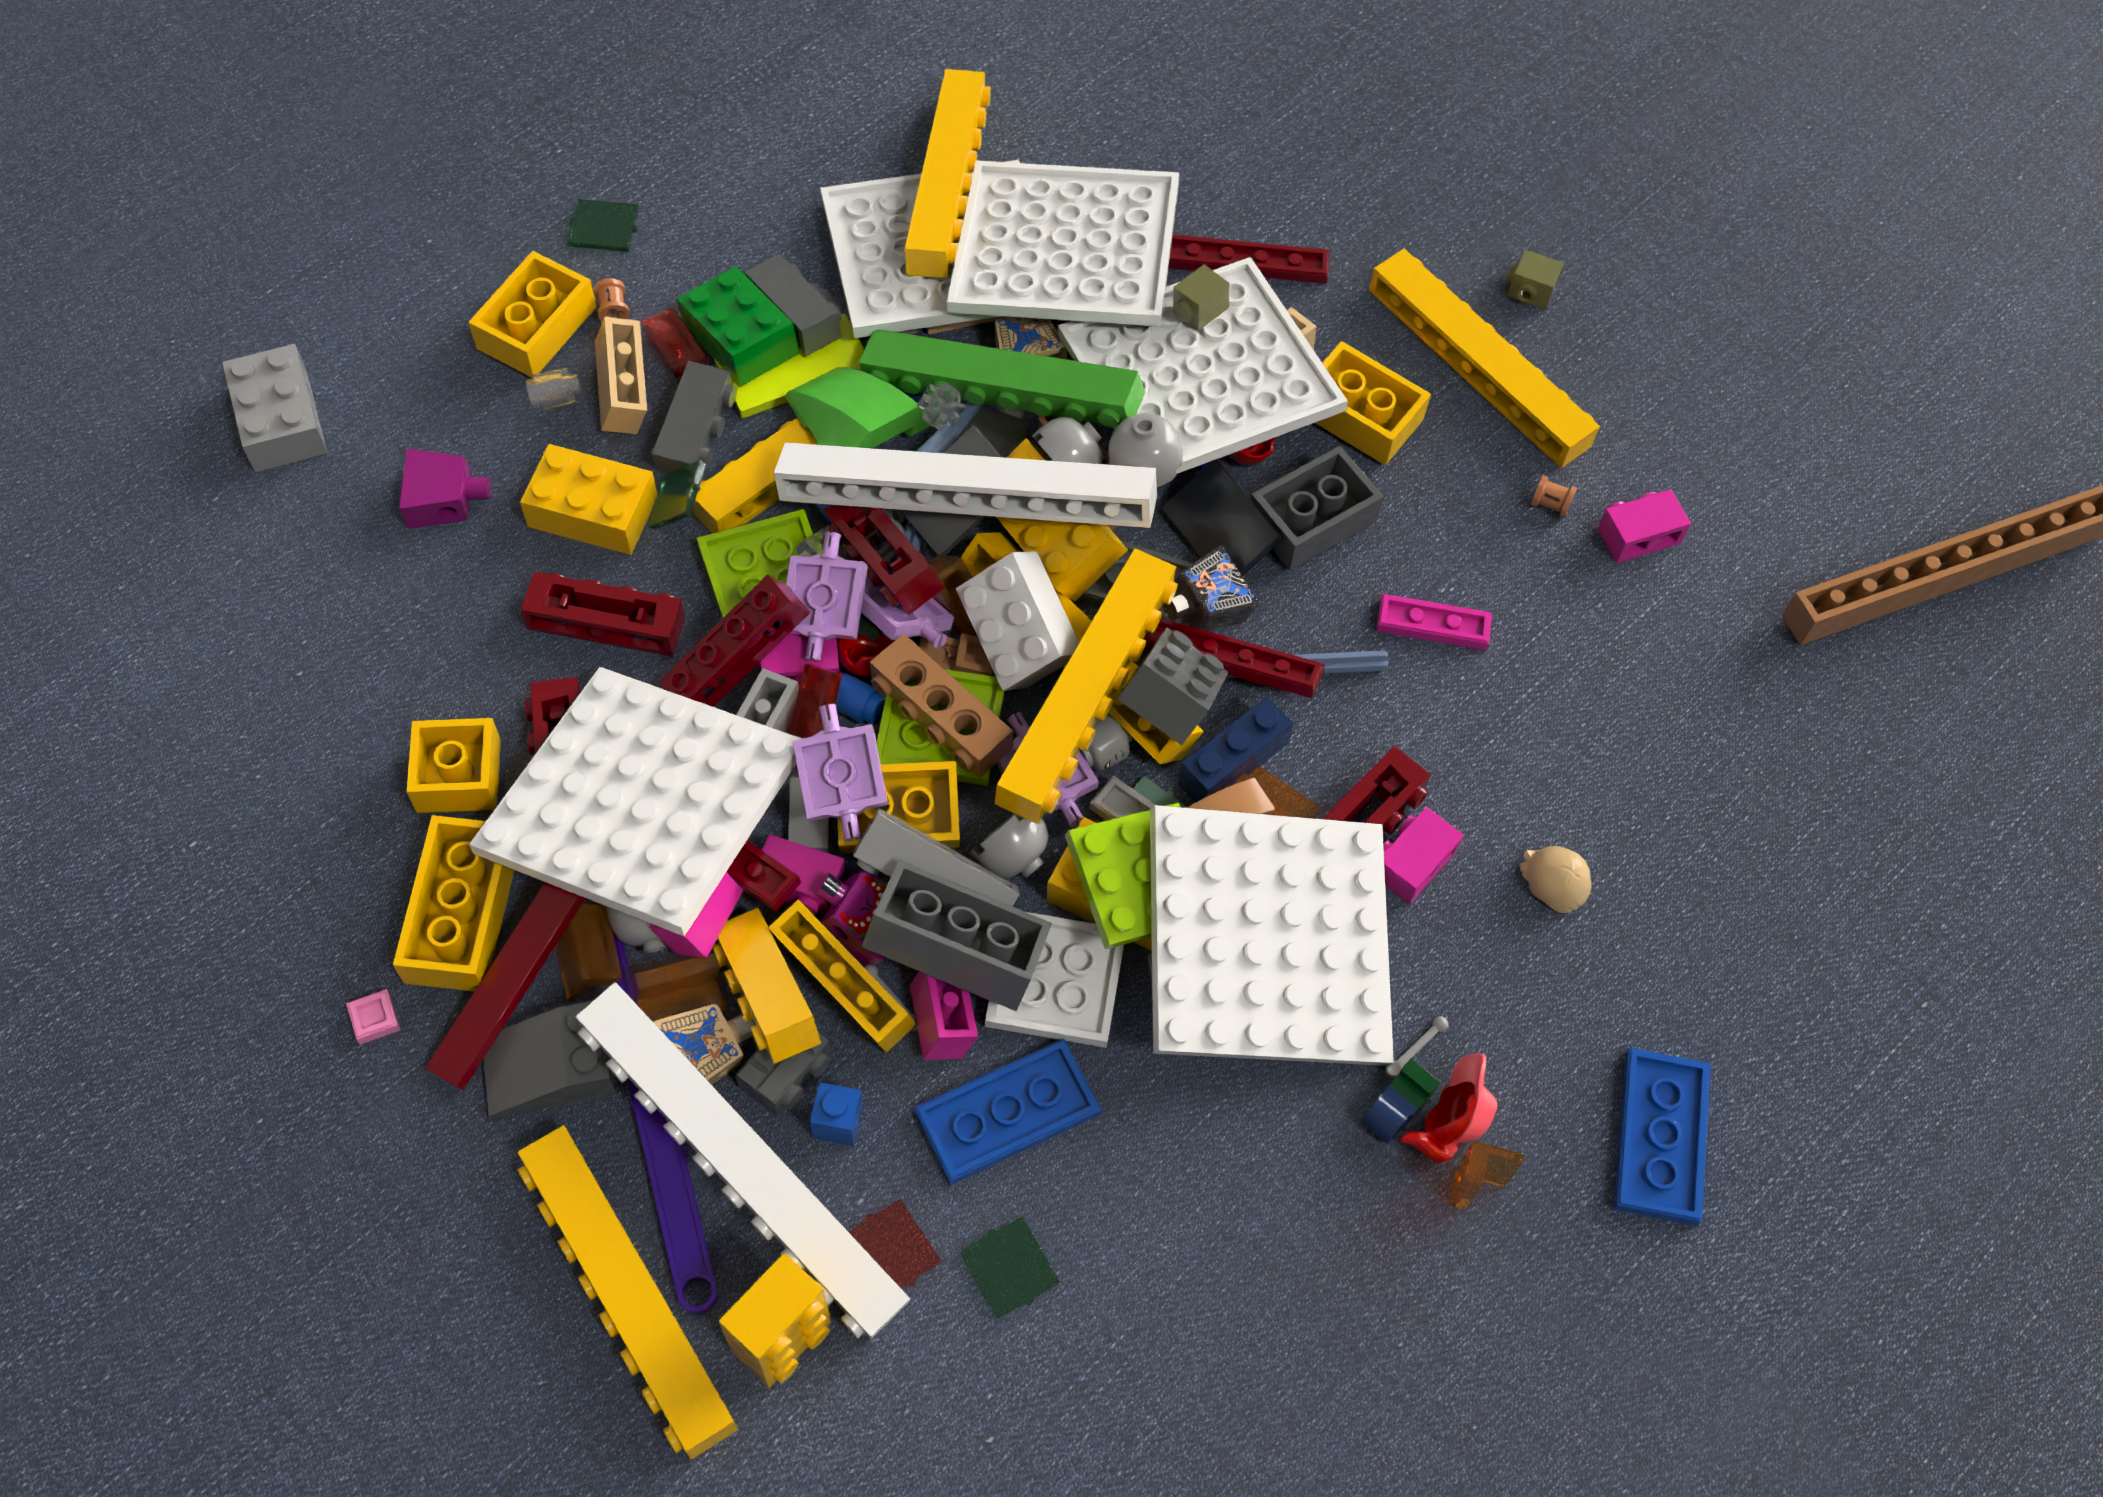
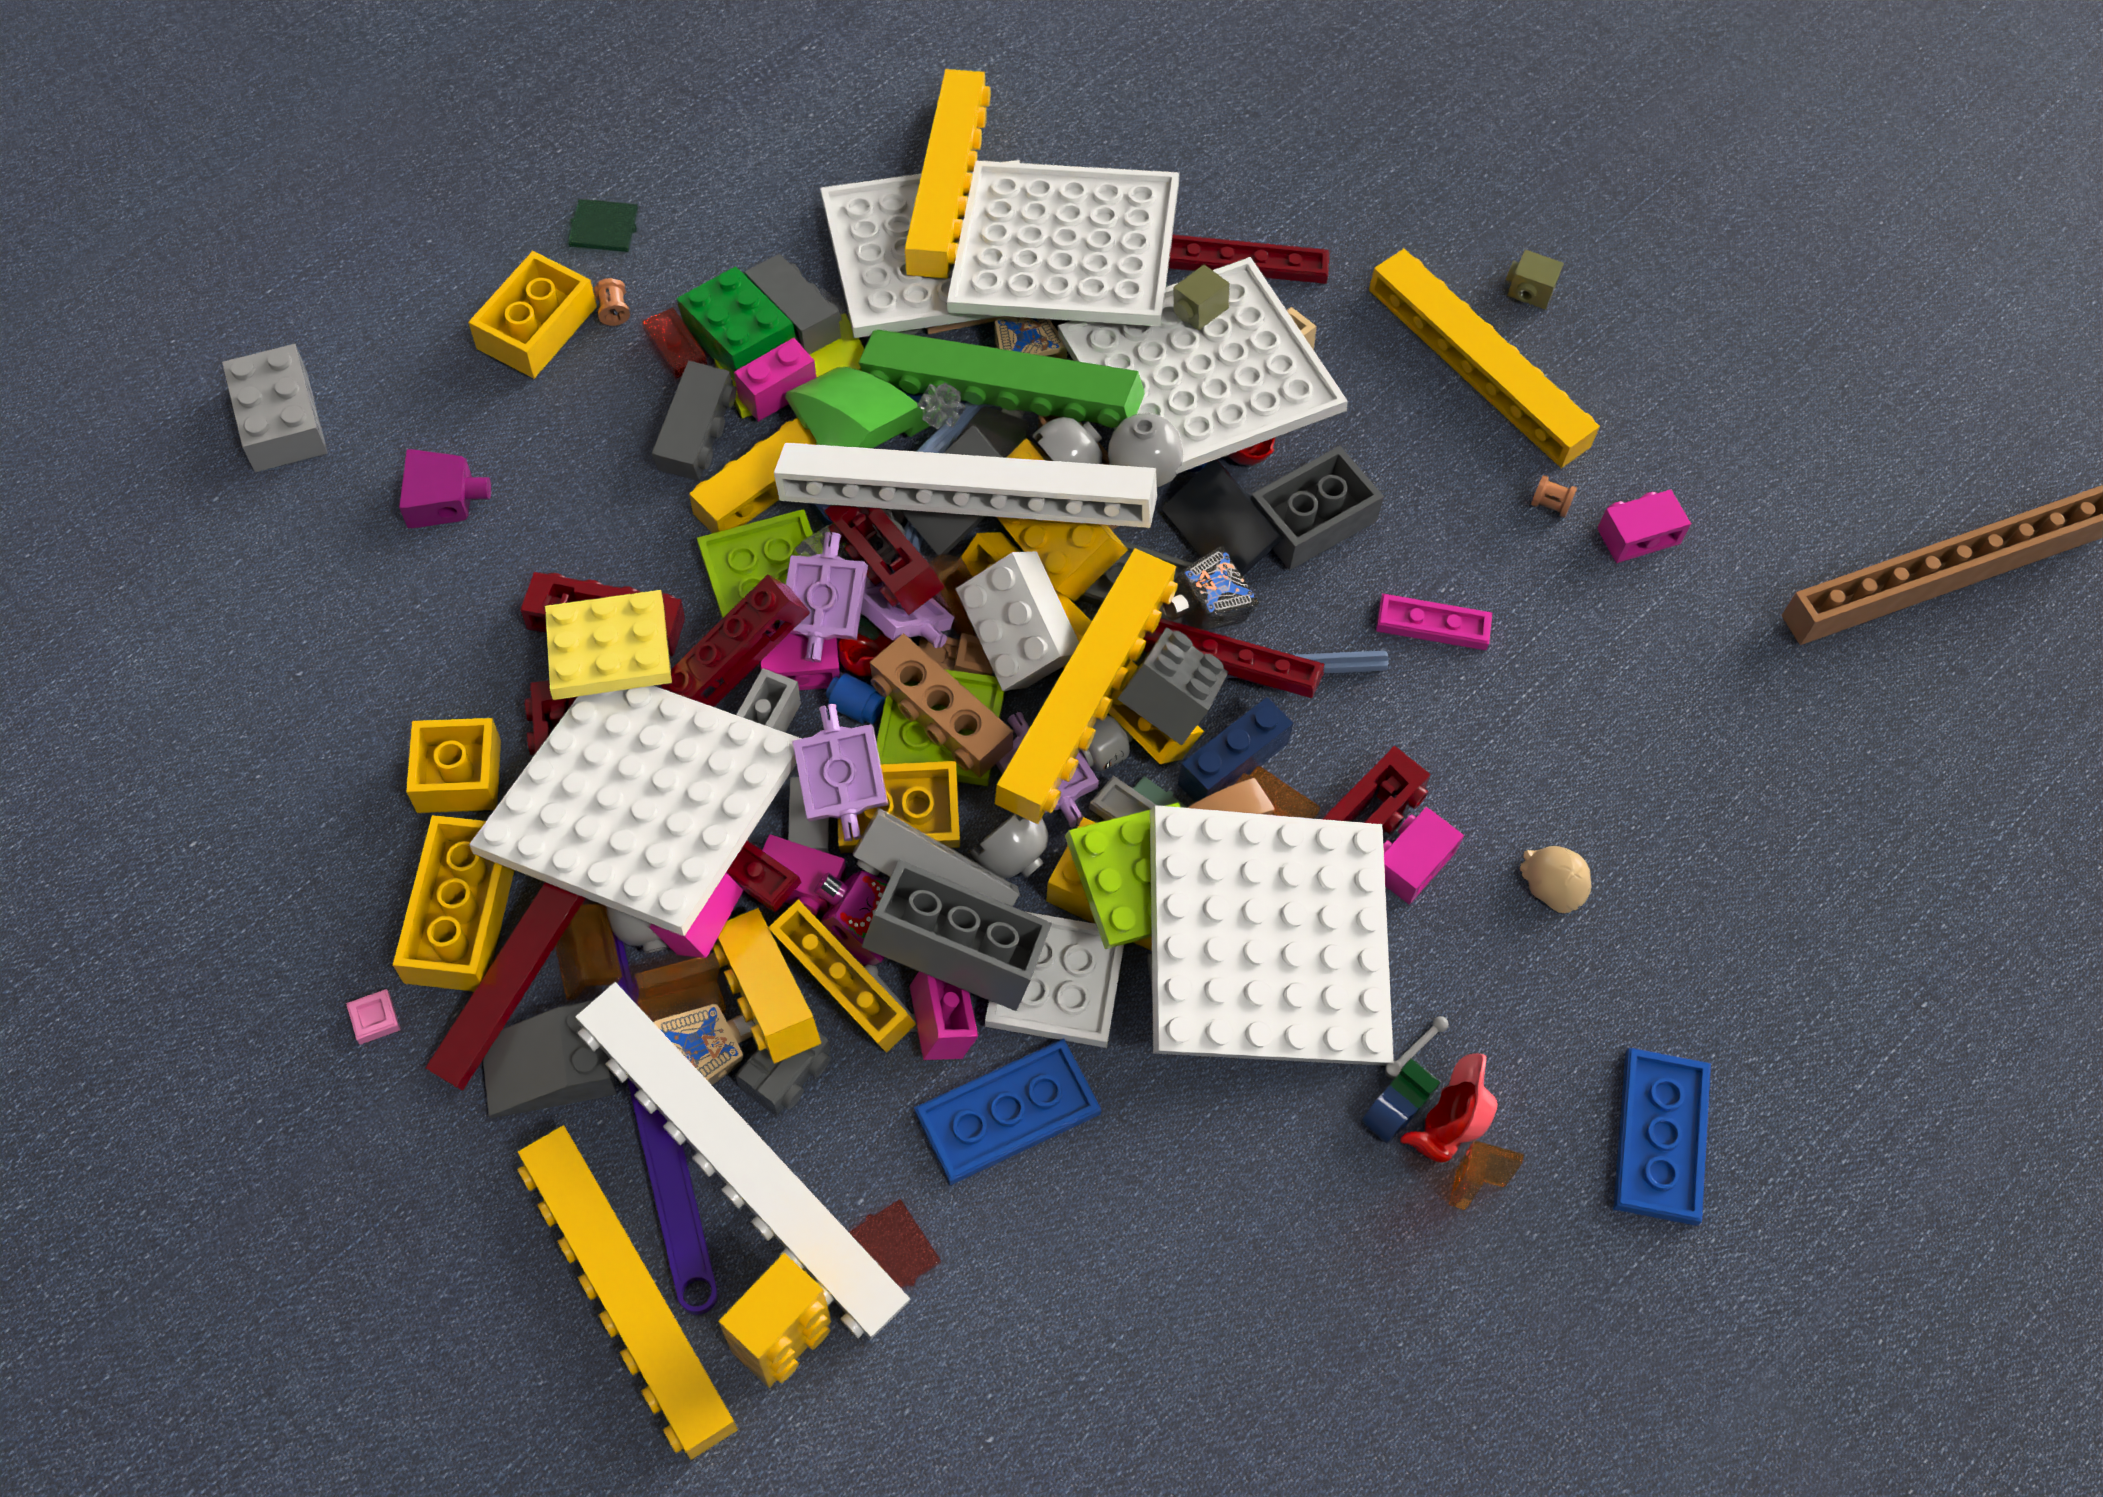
yellow brick [520,444,658,555] -> none
clear brick [525,367,582,410] -> none
tan brick [595,317,647,434] -> none
clear green piece [649,460,706,530] -> none
clear red plate [789,663,843,739] -> none
blue brick [810,1082,863,1146] -> none
clear green piece [961,1216,1060,1319] -> none
yellow brick [1315,341,1431,466] -> none
none -> light yellow plate [545,590,672,700]
none -> dark pink brick [734,338,816,422]

